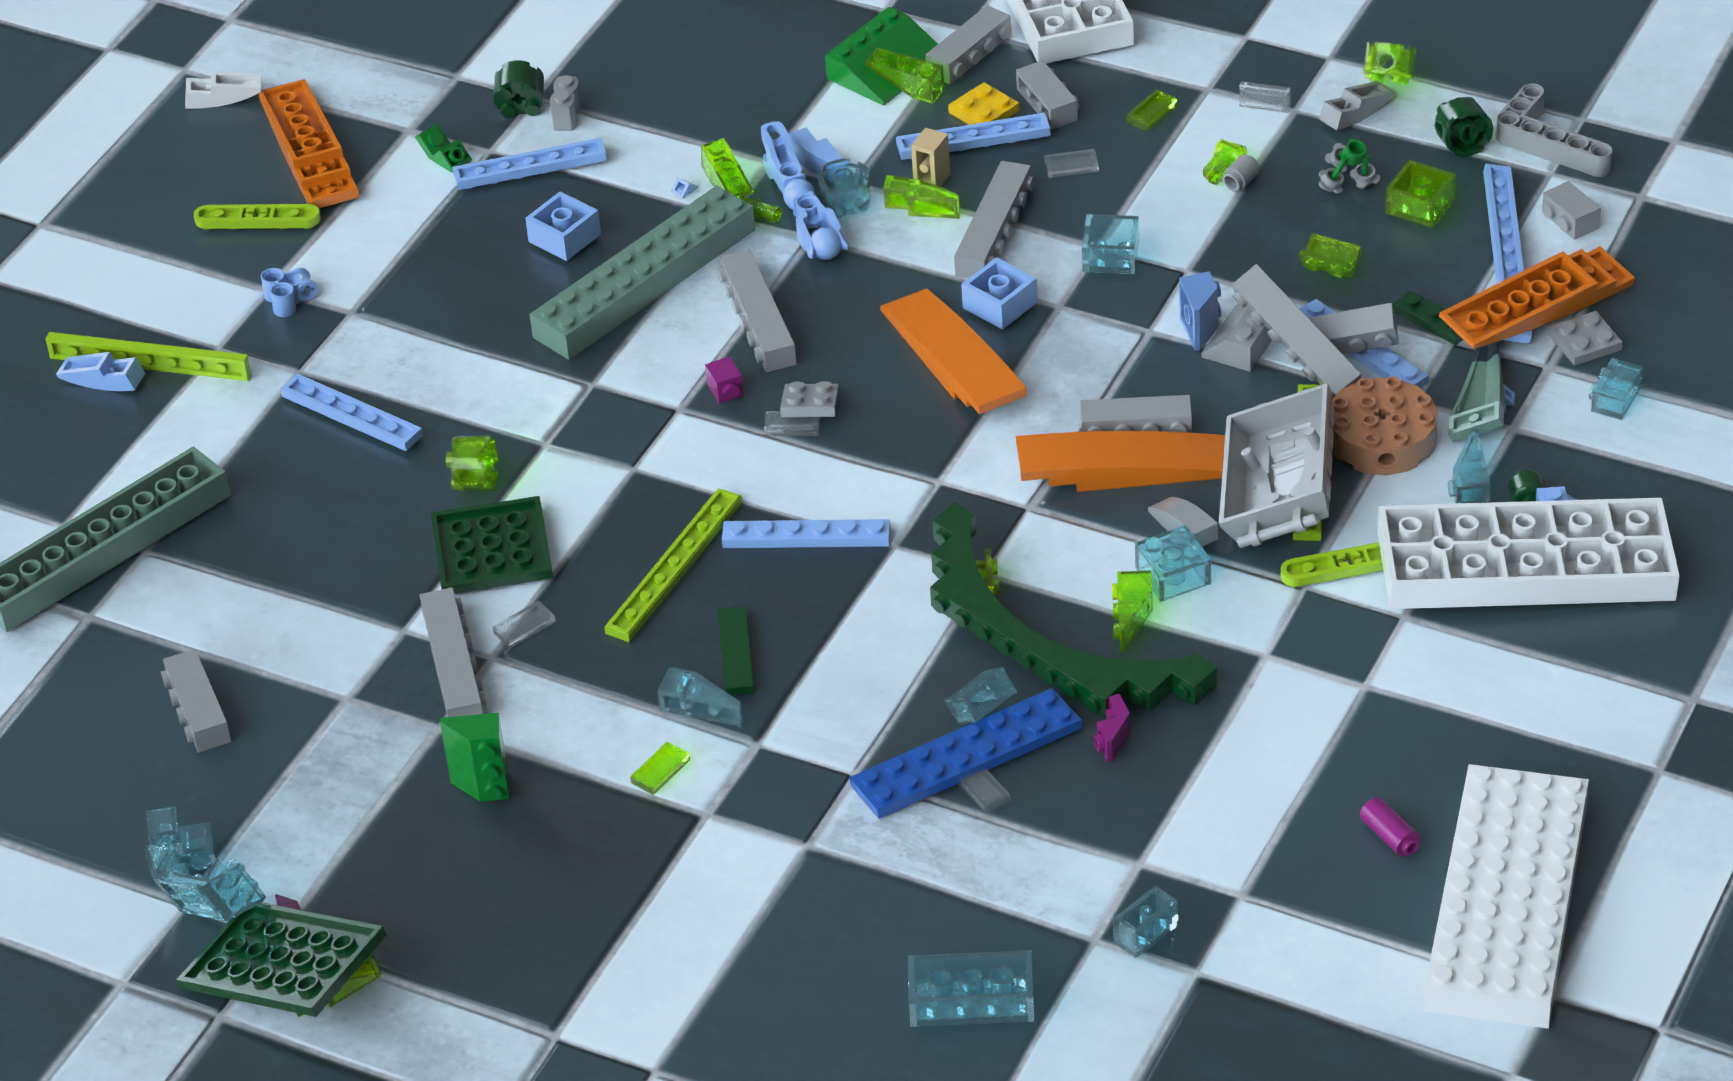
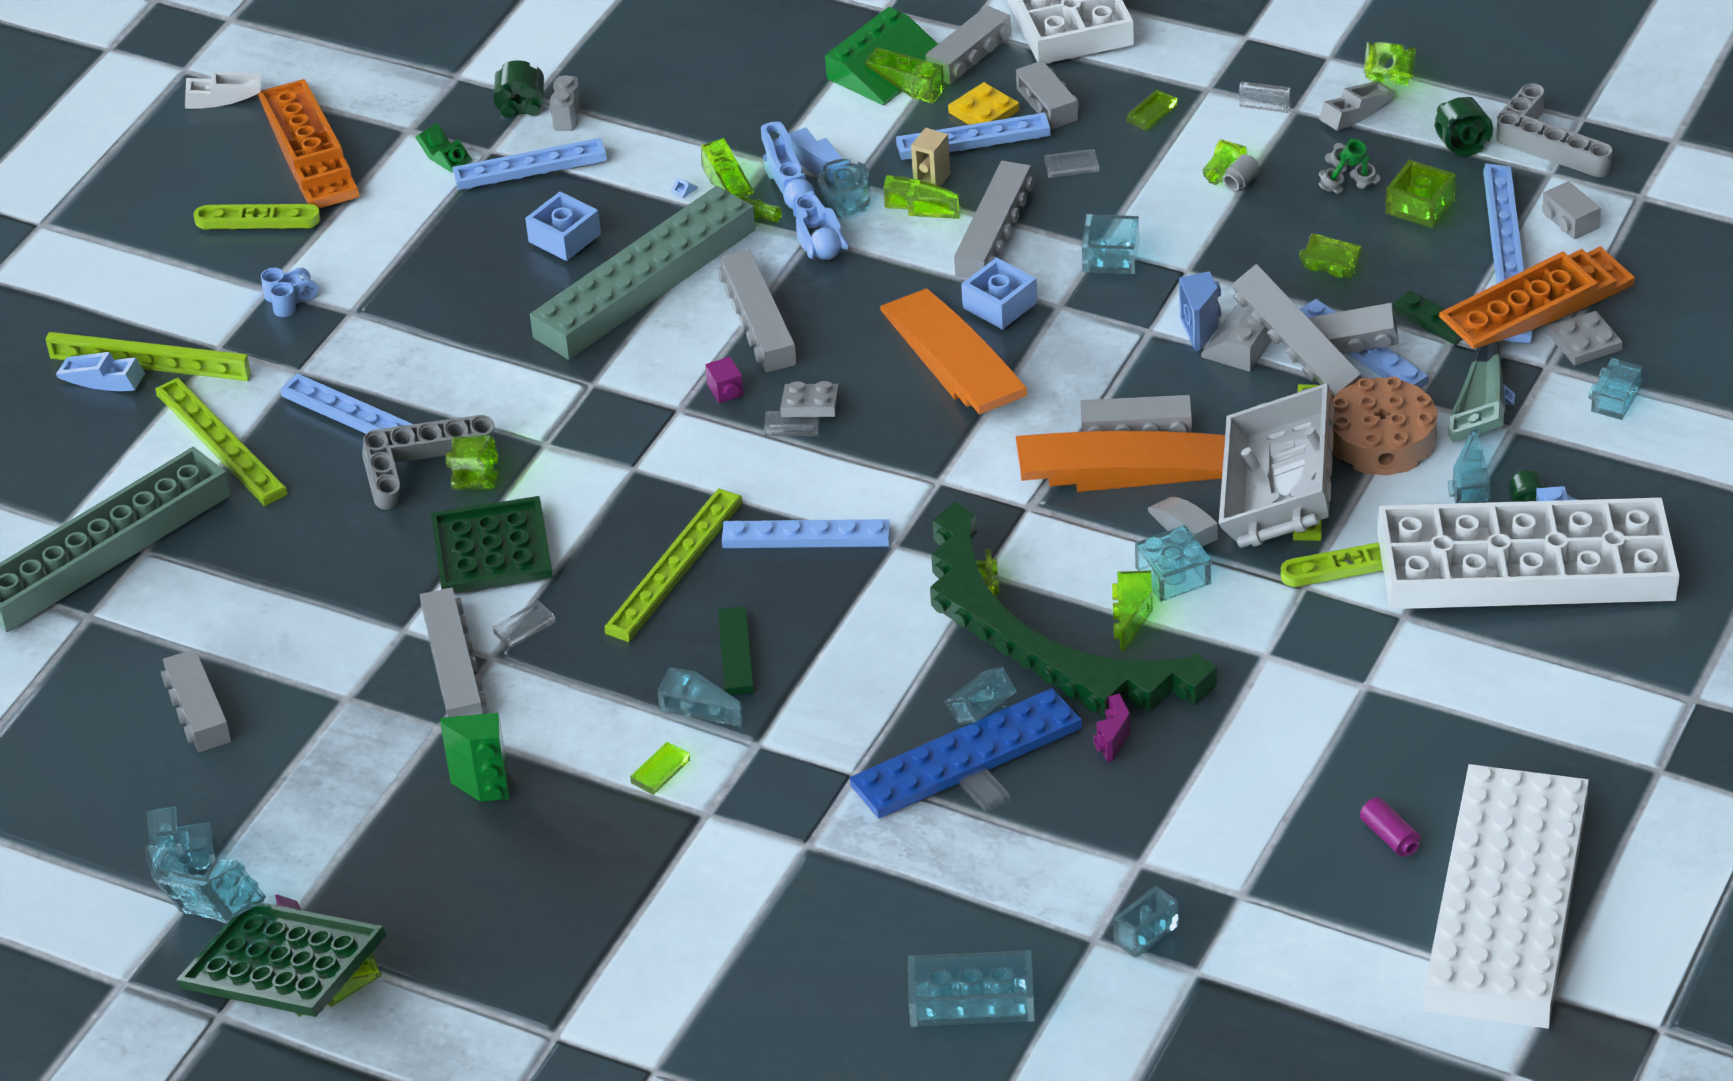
none -> lime tile [155,378,288,506]
none -> light grey beam [362,415,494,510]

